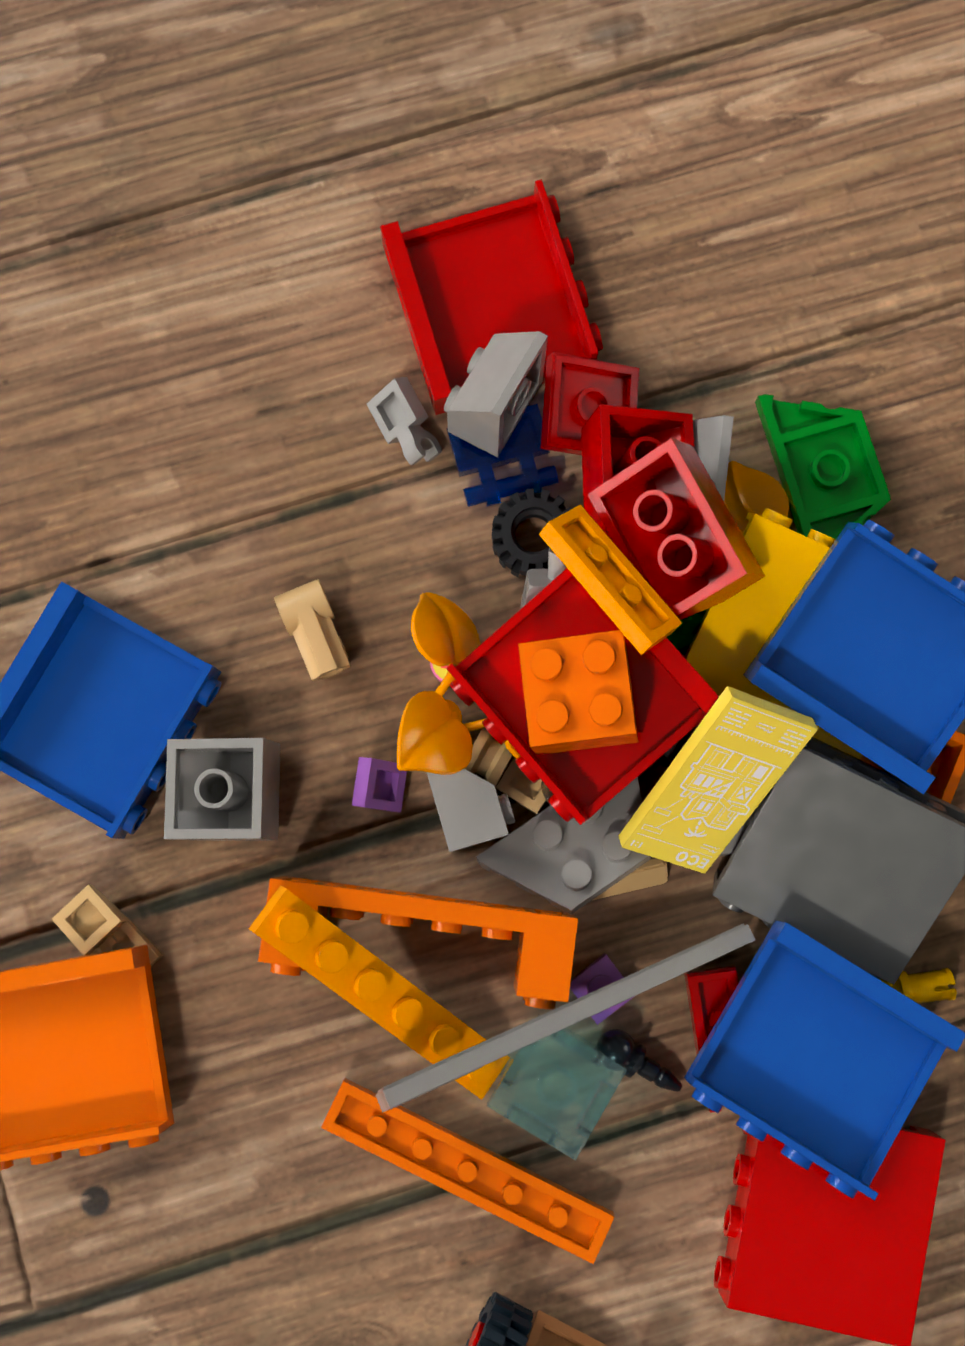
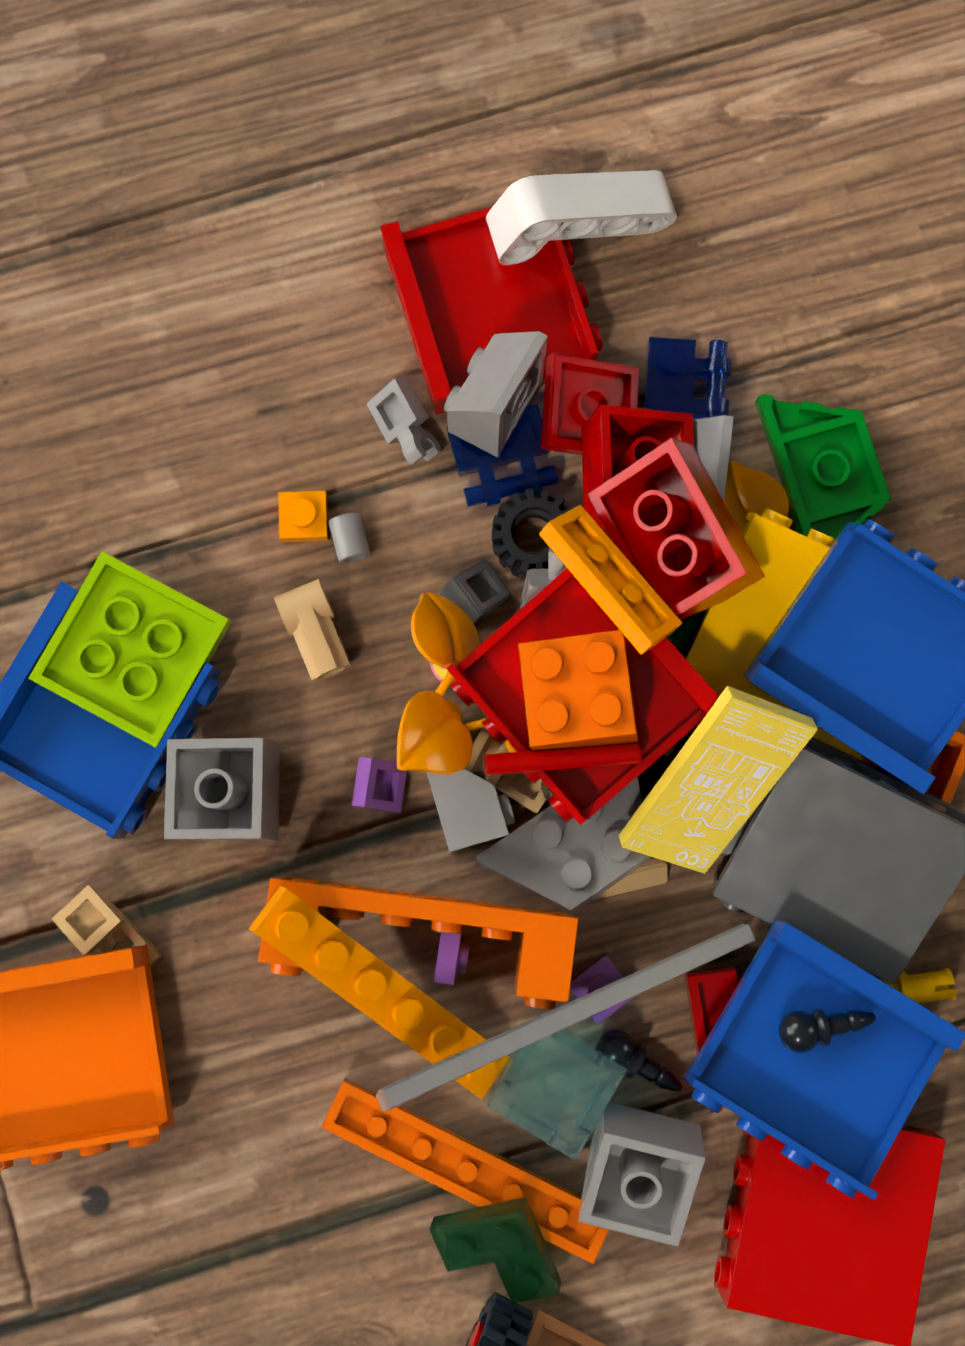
none -> lime plate [28,551,232,748]
none -> light orange plate [278,491,329,543]
none -> light grey hinge [328,513,371,564]
none -> clear green plate [429,1197,562,1303]
none -> medium lavender plate [434,932,470,985]
none -> dark grey slope [440,559,513,625]
none -> red bar [484,743,641,775]
none -> white beam [486,170,677,265]
none -> light grey slope [579,1100,706,1247]
none -> clear blue plate [644,337,731,419]
none -> black bar [778,1009,876,1053]

